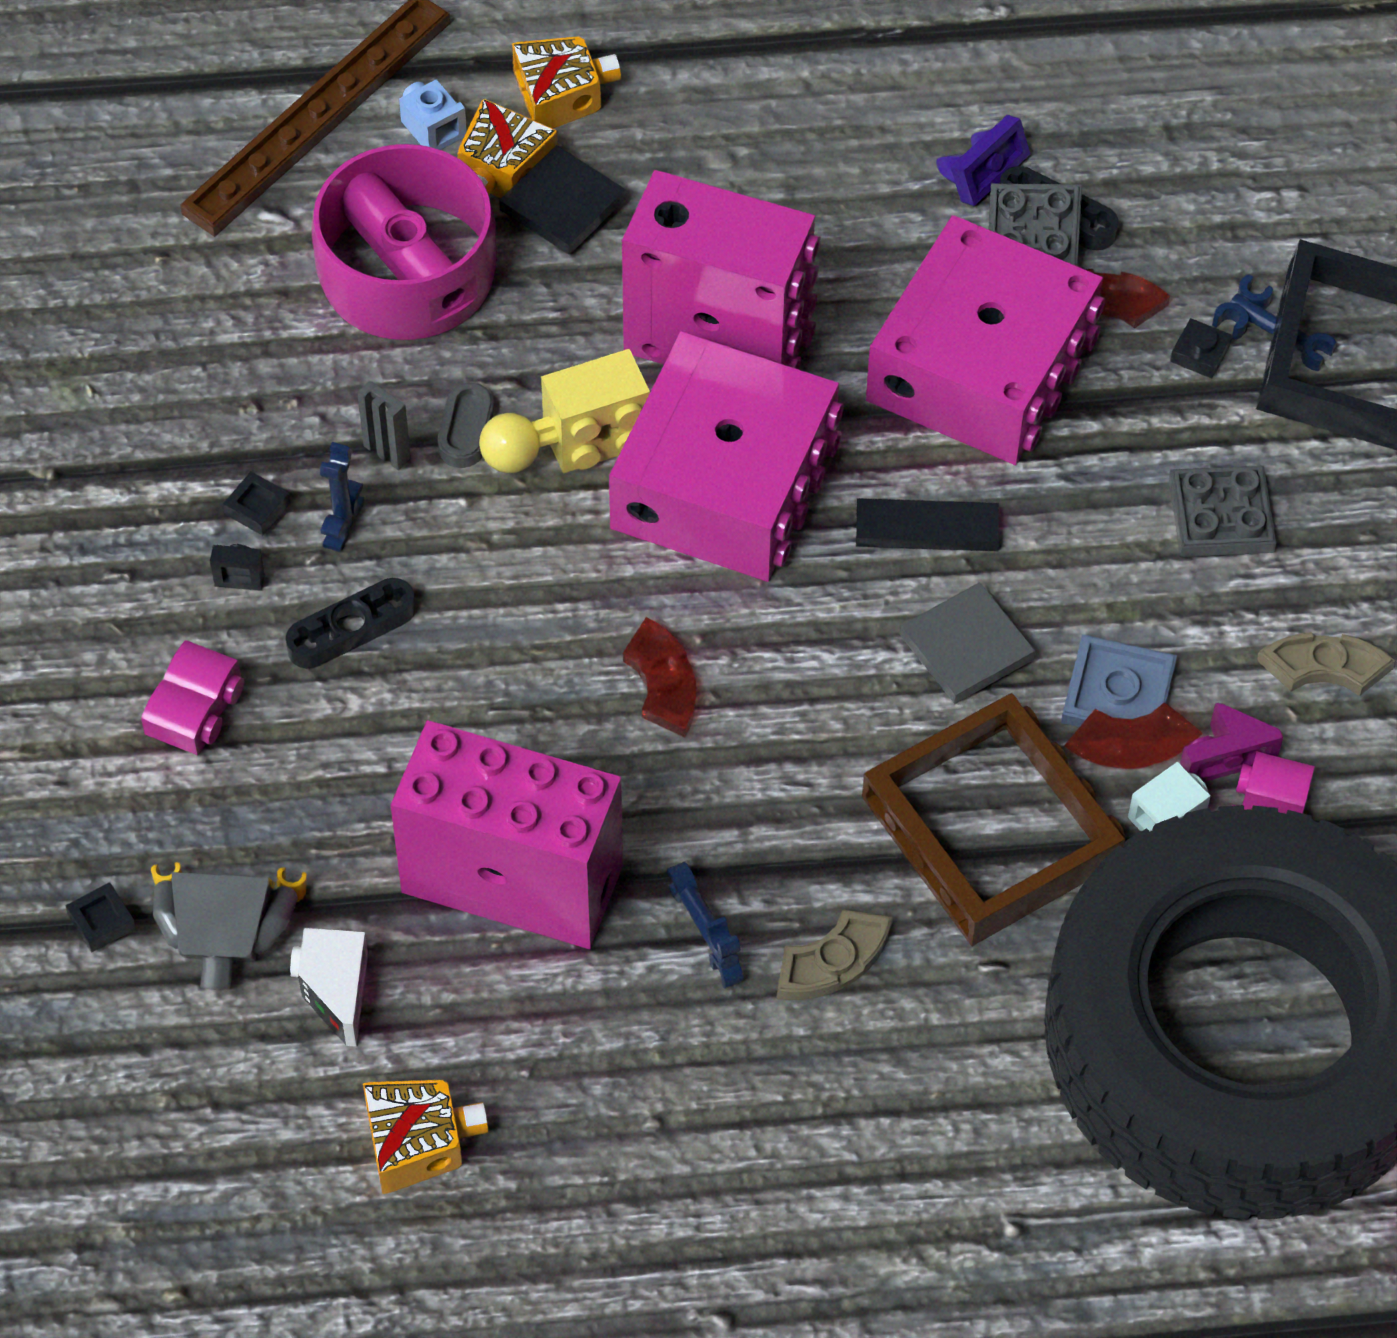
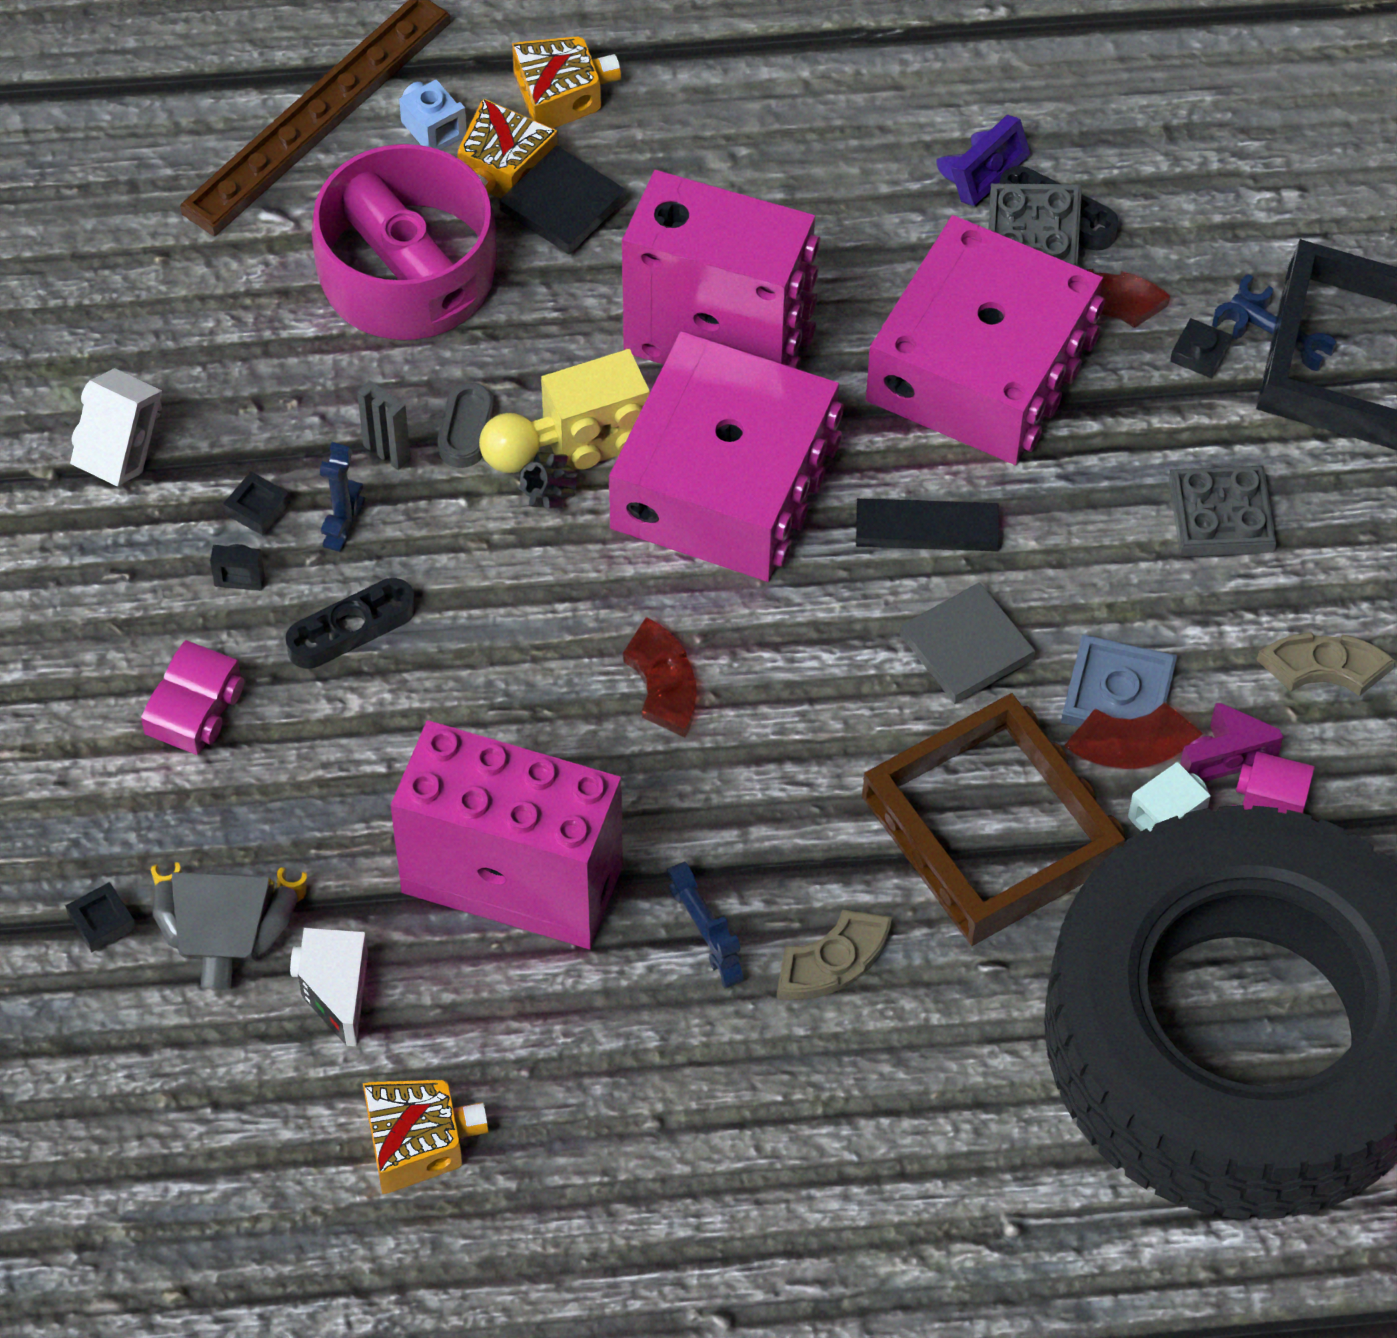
none -> white brick [70,368,162,486]
none -> black gear [519,452,578,510]

